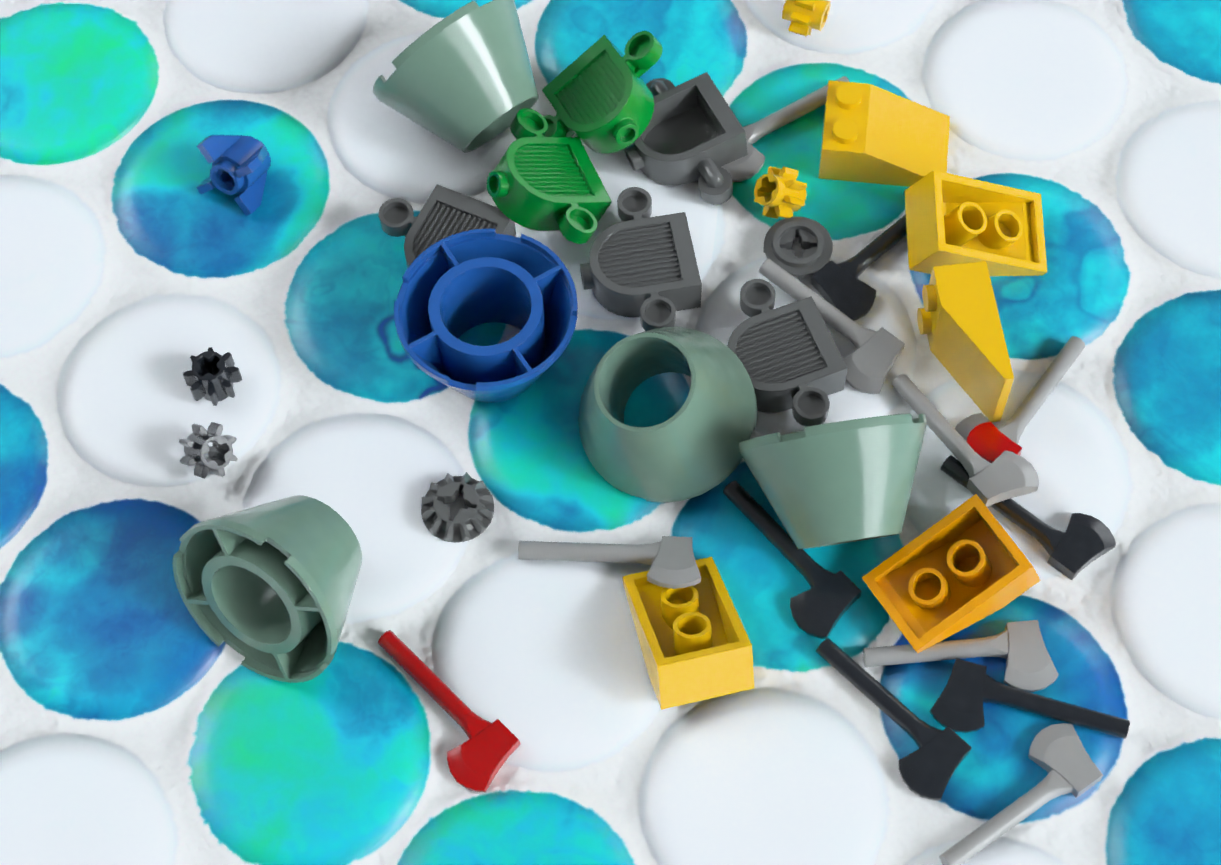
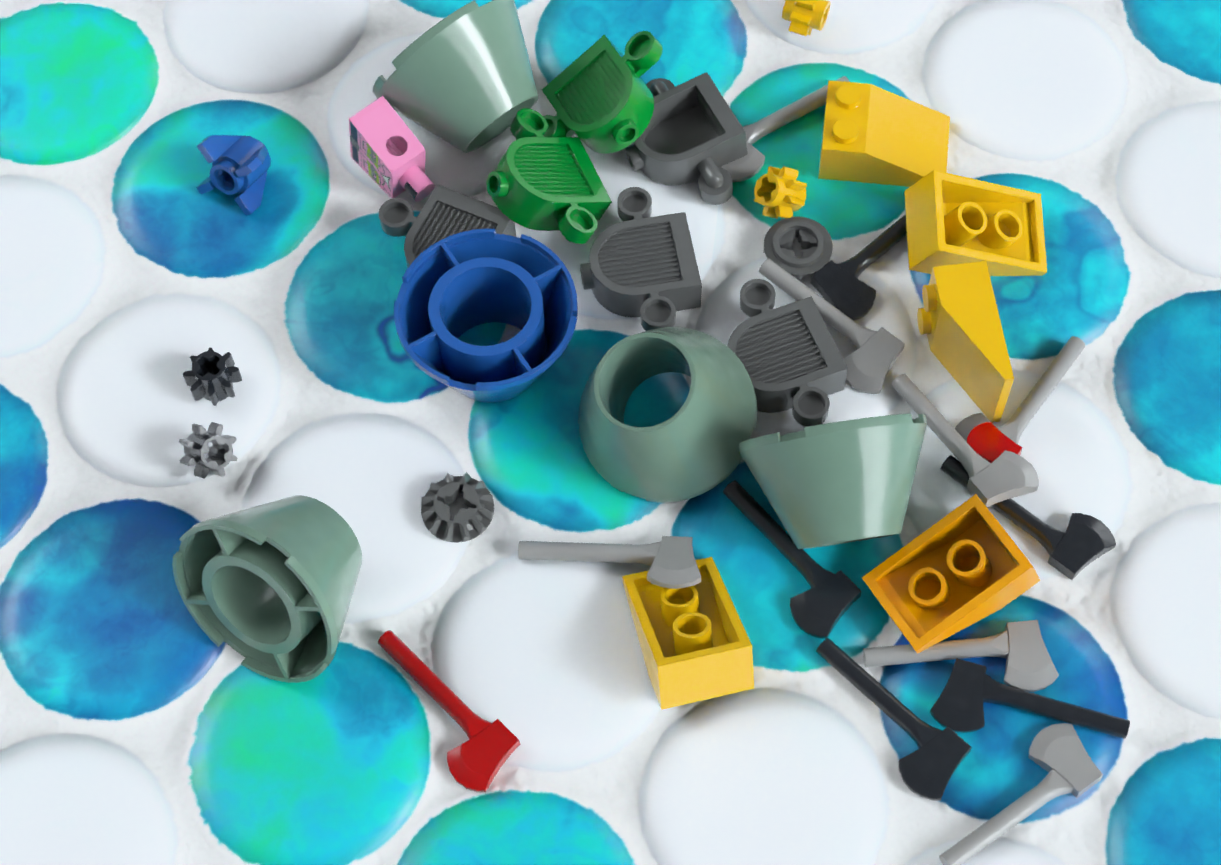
none -> bright pink torso [349,96,435,202]

